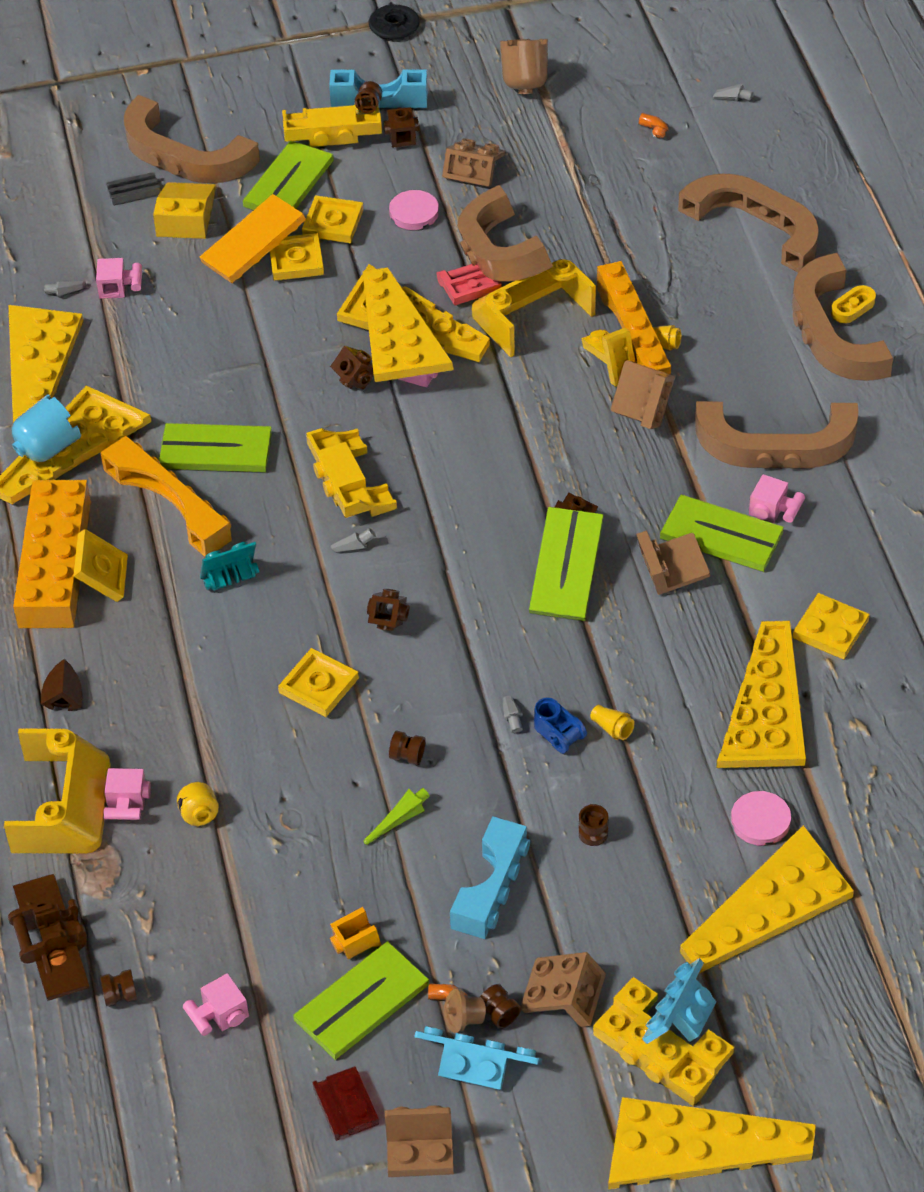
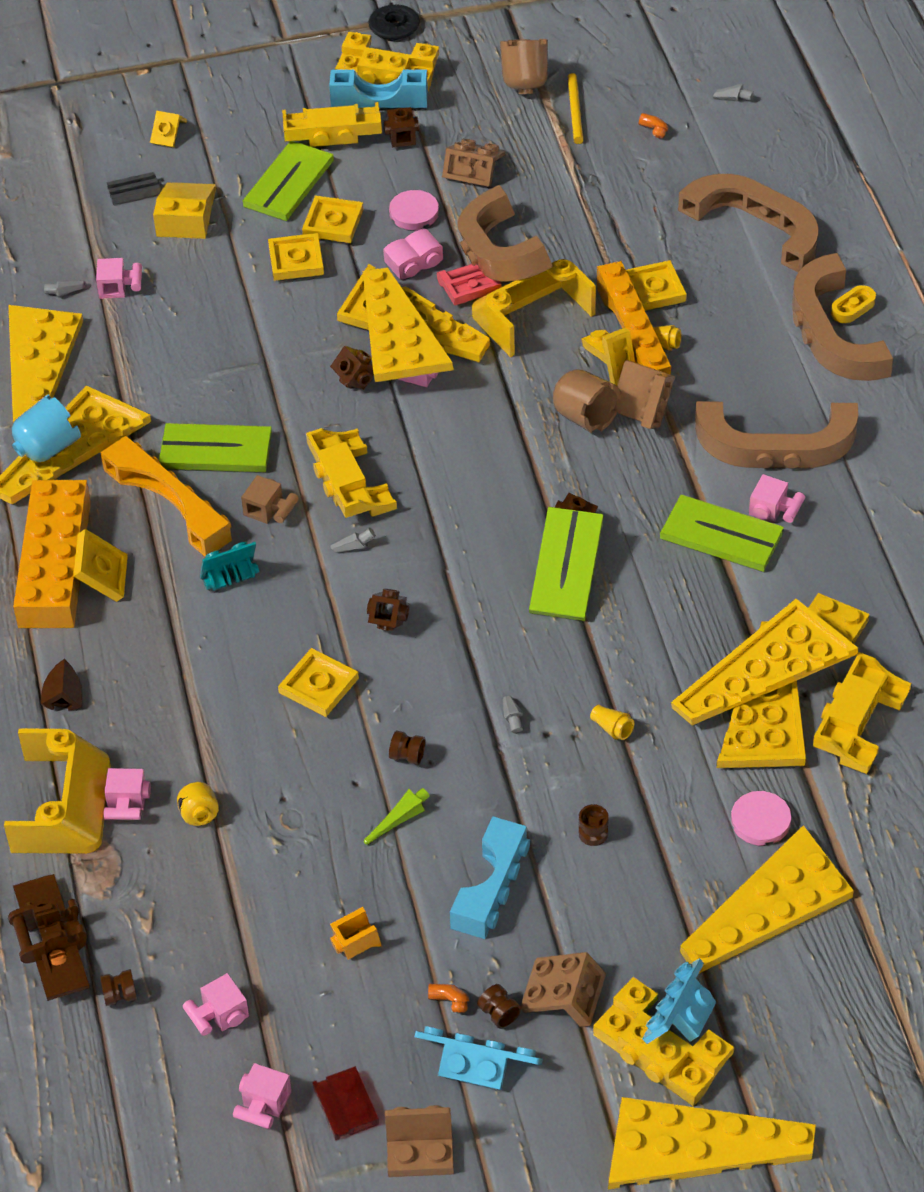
medium nougat arch [124,95,260,184] -> none
light orange tile [199,194,306,283] -> none
lime tile [293,941,429,1060] -> none
reddish brown wheel [355,81,383,113] -> none
medium nougat piece [444,989,486,1033] -> none
blue piece [534,698,587,754] -> none
medium nougat bracket [636,530,710,595] -> none
none -> yellow bracket [150,110,187,147]
none -> bright pink brick [233,1063,292,1129]
none -> medium nougat brick [241,475,299,524]
none -> yellow bracket [335,31,440,91]
none -> bright pink brick [383,229,443,280]
none -> medium nougat cylinder [553,369,621,433]
none -> yellow bar [567,73,583,144]
none -> yellow plate [626,260,687,311]
none -> yellow wing [671,599,858,725]
none -> yellow bracket [813,652,912,774]

